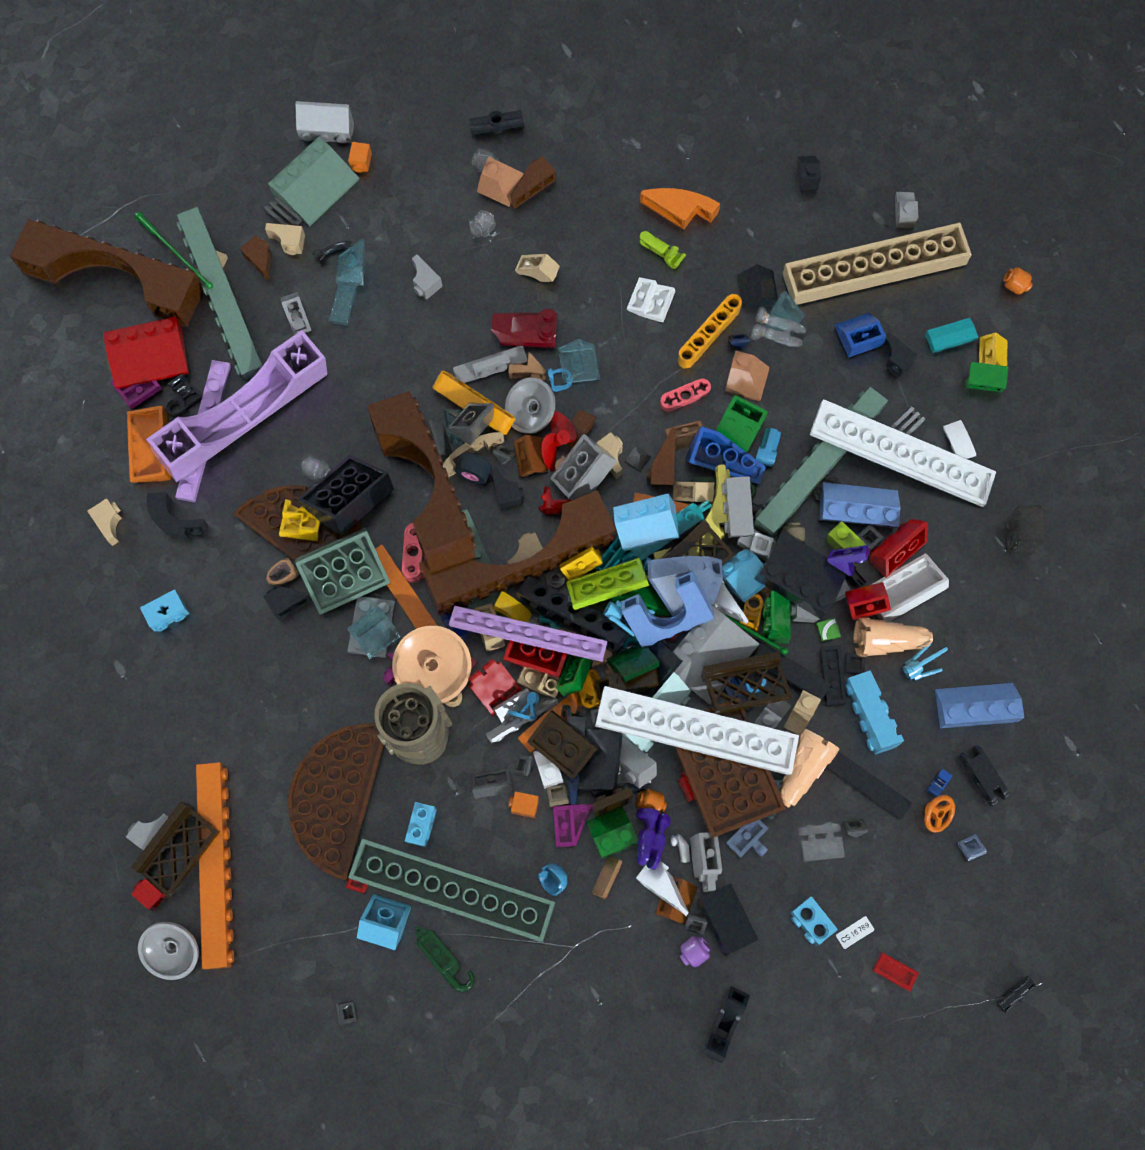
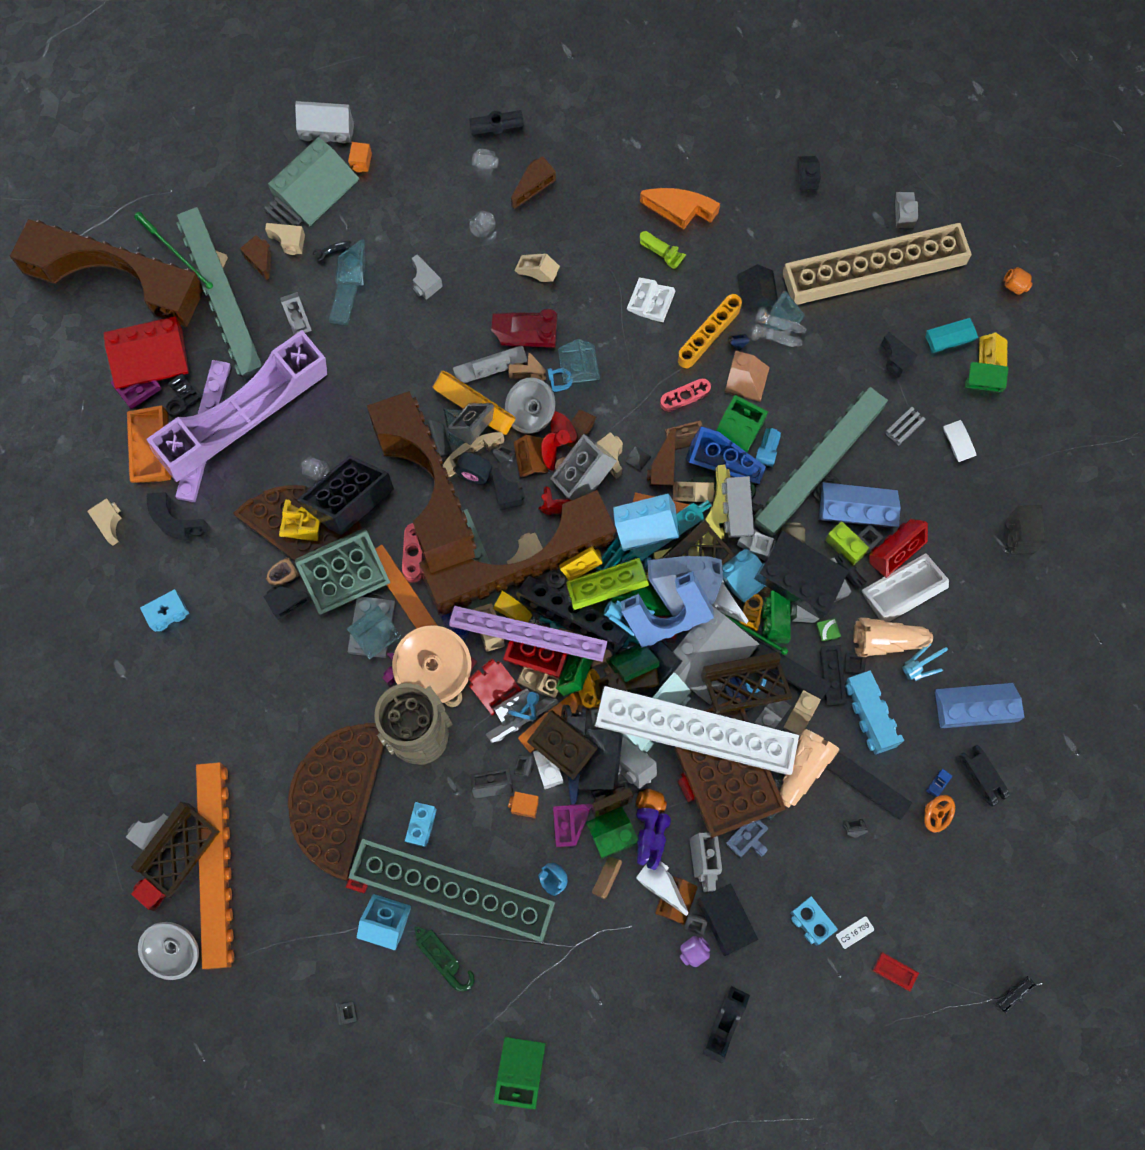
nougat slope [477,157,524,207] -> none
dark tan tile [546,784,570,807] -> none
white arm [670,834,690,863] -> none
clear plate [799,822,845,862] -> none
white plate [810,399,996,507] -> none
dark purple slope [827,545,870,576] -> none
blue slope [834,313,886,358] -> none
red brick [845,582,891,620] -> none
sand blue tile [958,834,986,861] -> none
none -> green slope [494,1037,546,1110]

